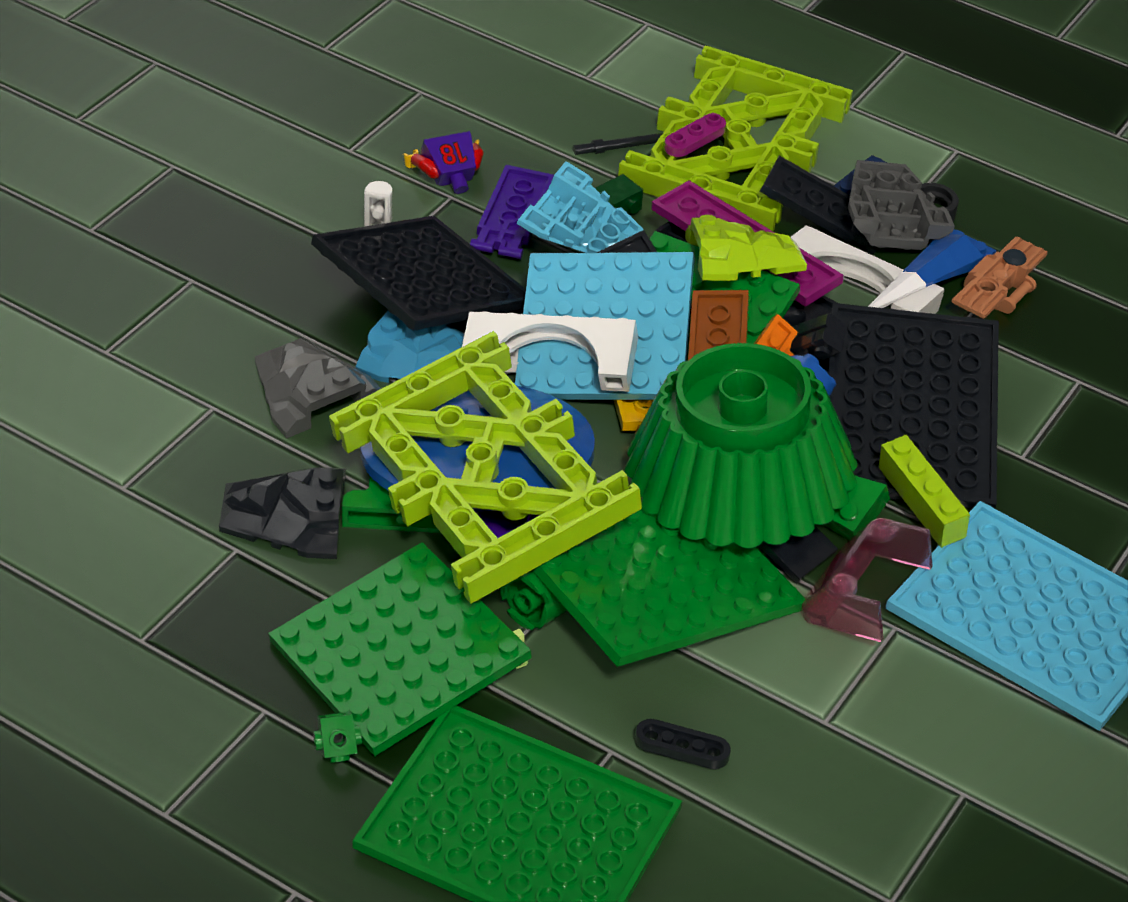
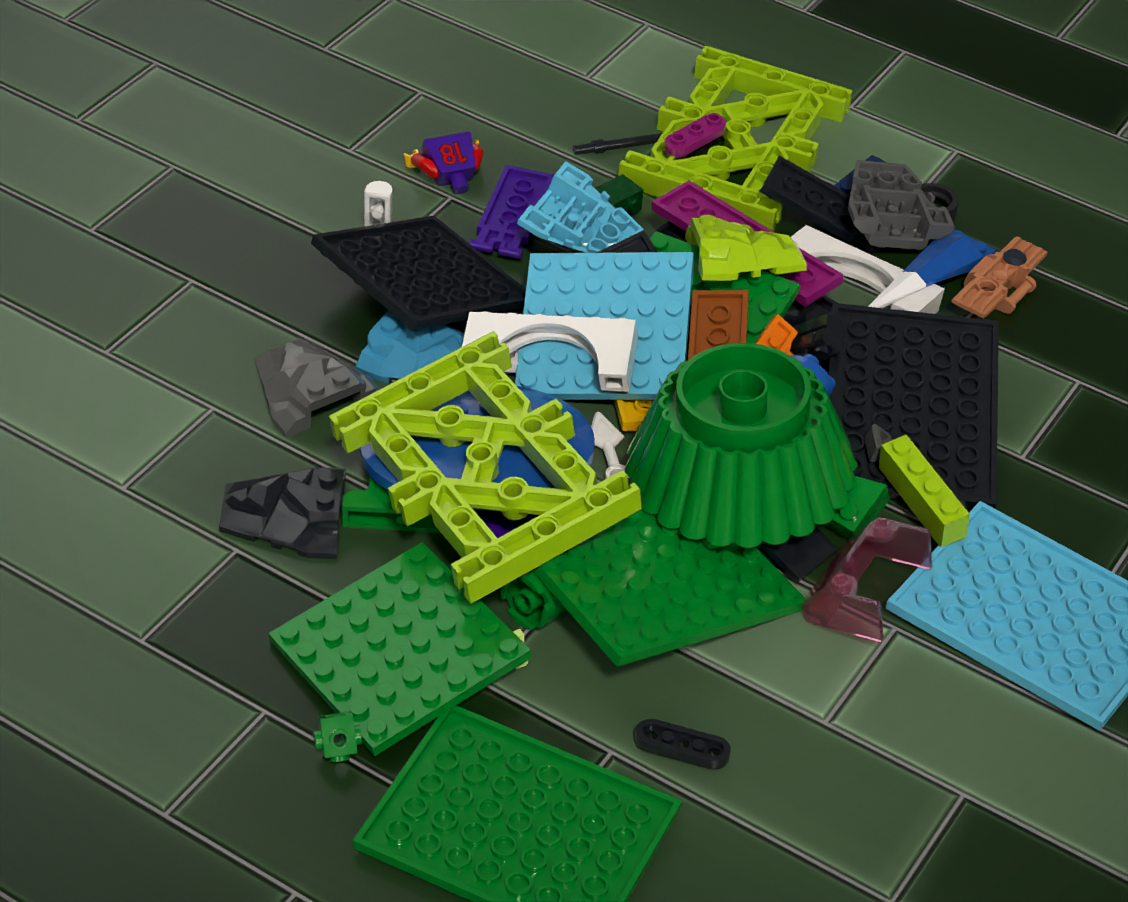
none -> white piece [591,412,631,486]
none -> dark grey slope [864,424,892,462]

